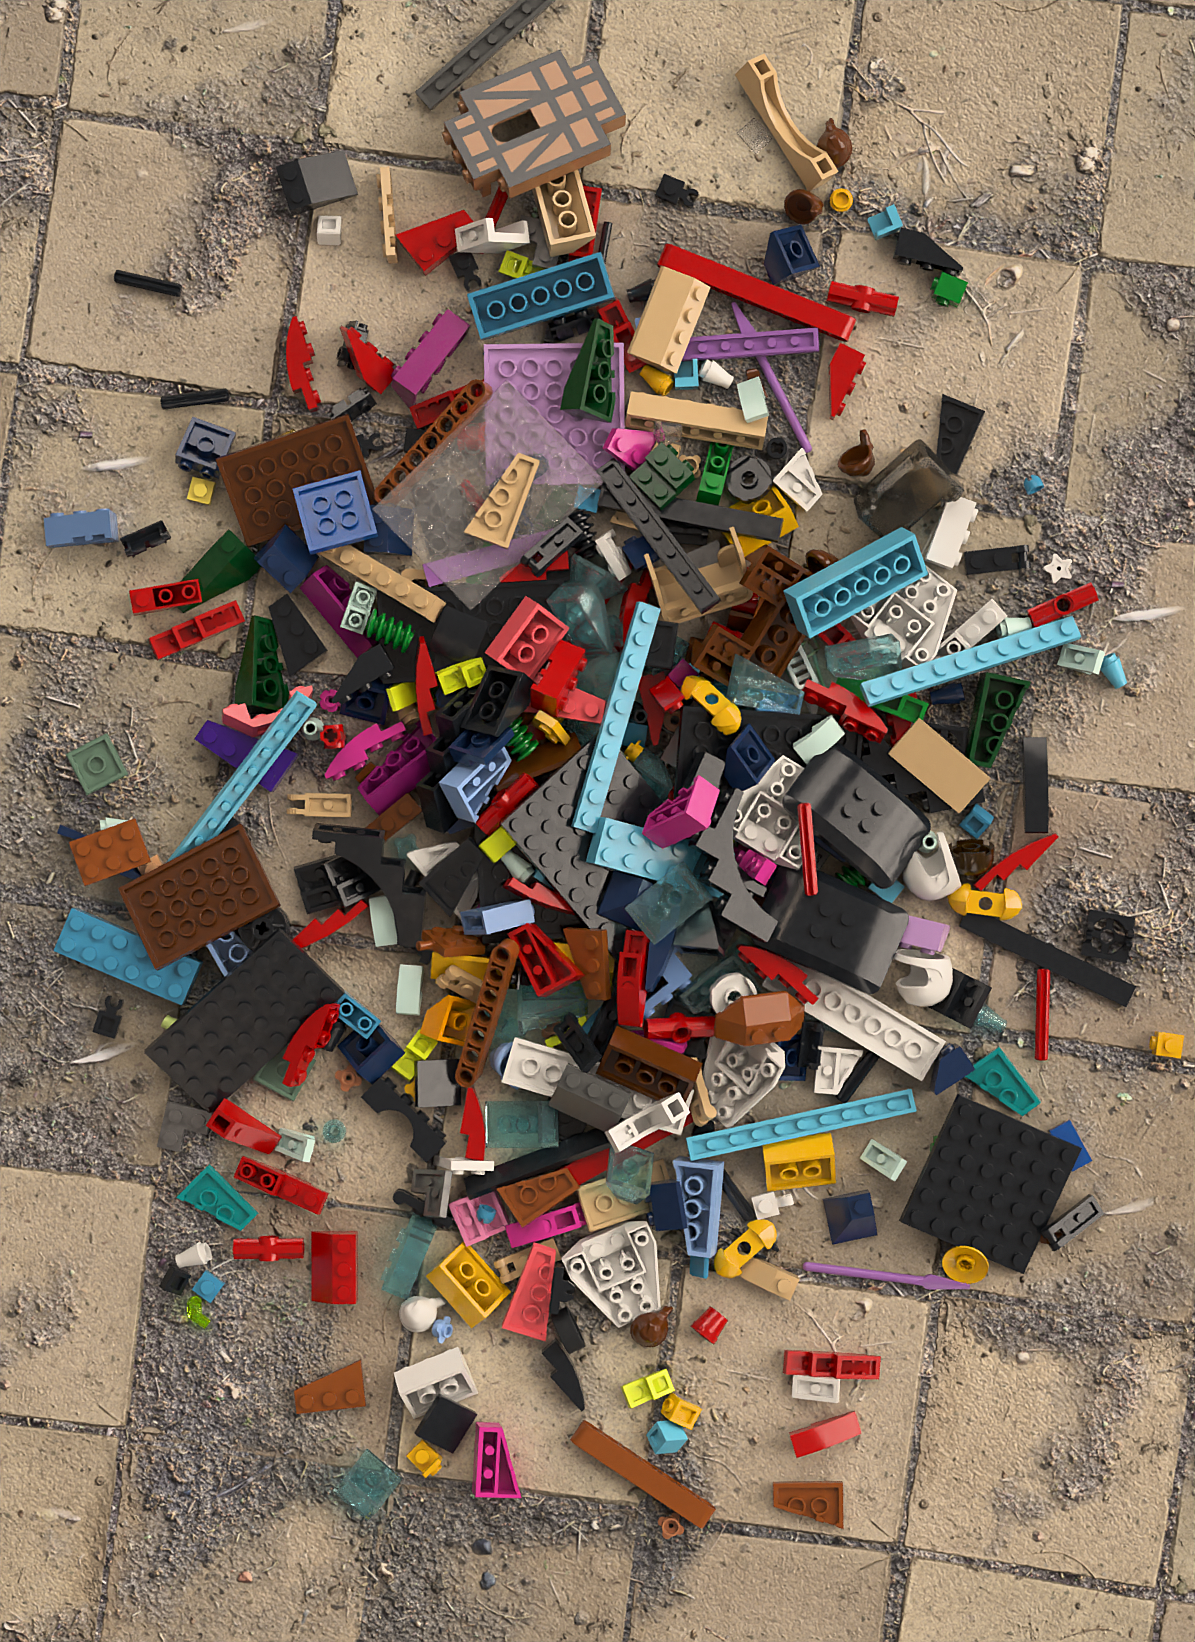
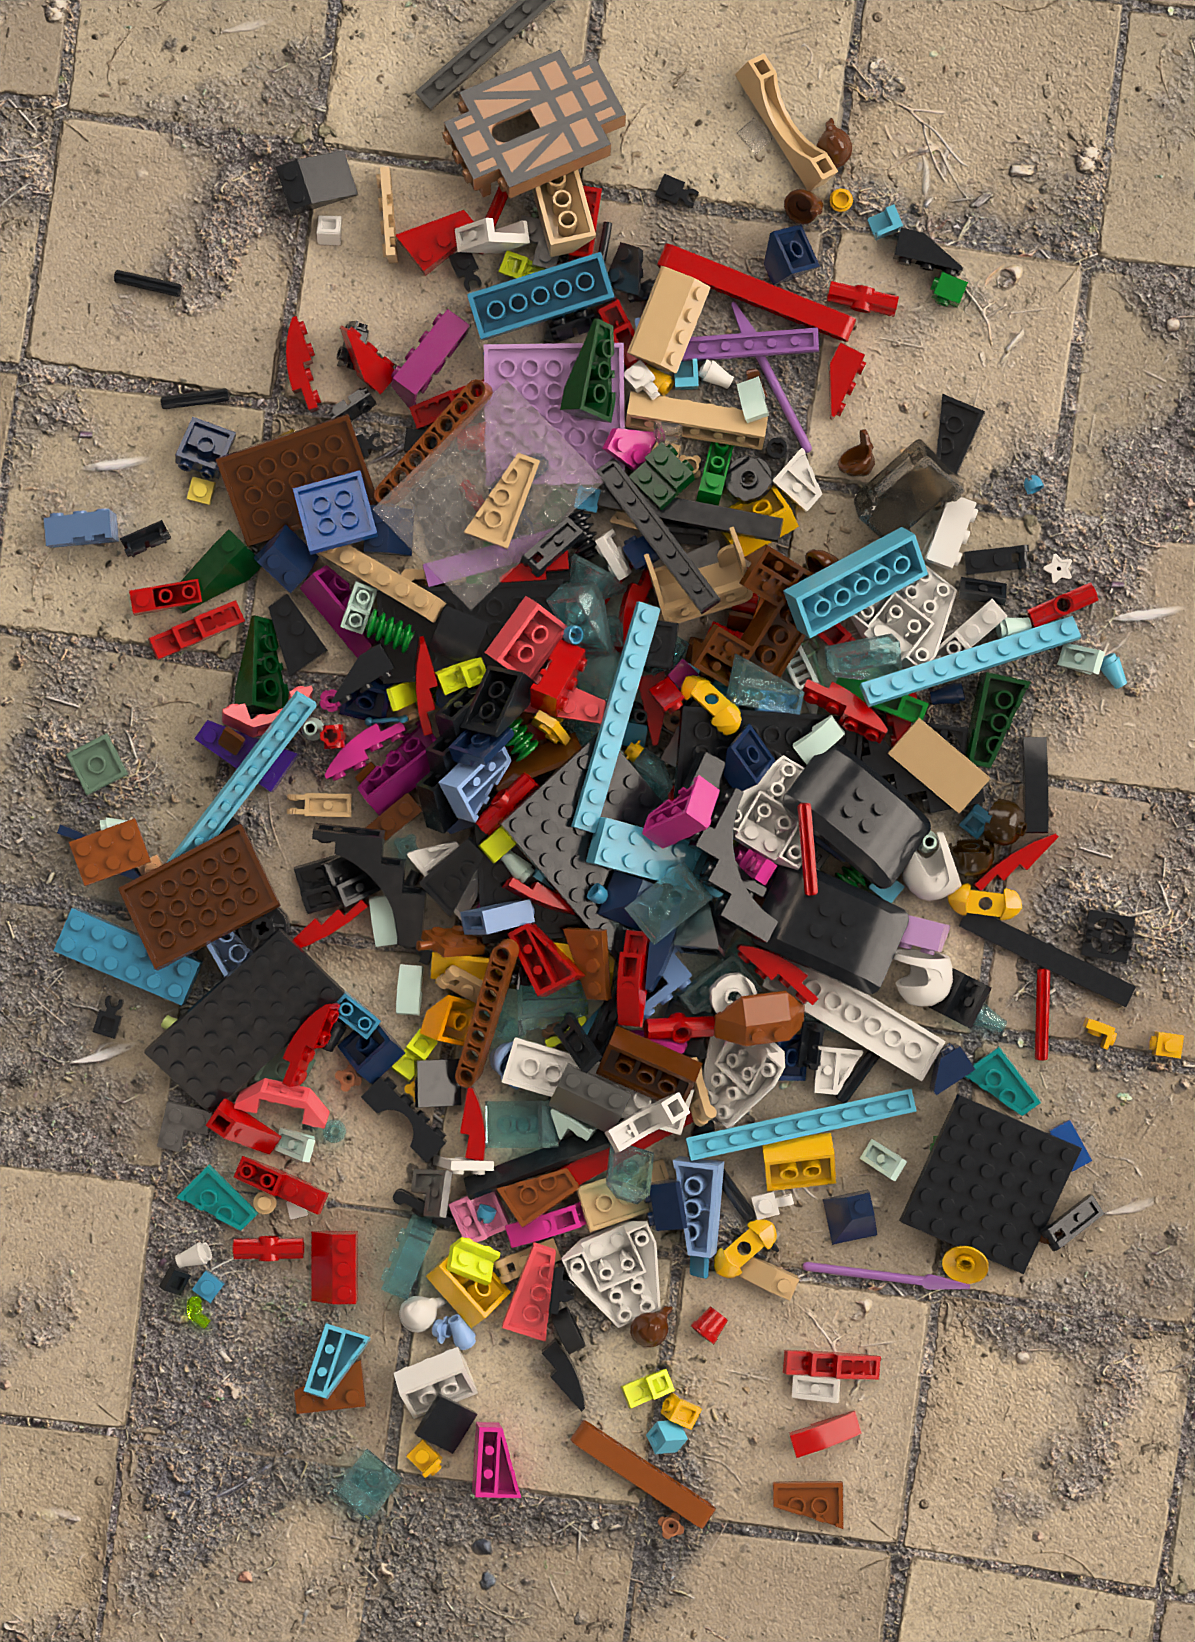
none -> reddish brown slope [218,726,246,755]
none -> coral slope [234,1078,330,1129]
none -> tan plate [253,1191,277,1214]
none -> white sticker [286,1201,308,1219]
none -> medium azure wedge [304,1323,371,1399]
none -> dark azure hinge [365,715,409,726]
none -> neon yellow bracket [446,1237,501,1286]
none -> light blue cone [448,1314,476,1350]
none -> light aqua slope [550,1108,597,1141]
none -> dark azure hinge [563,625,583,644]
none -> dark azure hinge [587,883,608,904]
none -> black wing [608,242,644,298]
none -> white plate [624,360,660,400]
none -> black plate [959,577,1007,606]
none -> dark brown cylinder [984,798,1027,846]
none -> yellow bracket [1083,1017,1117,1050]

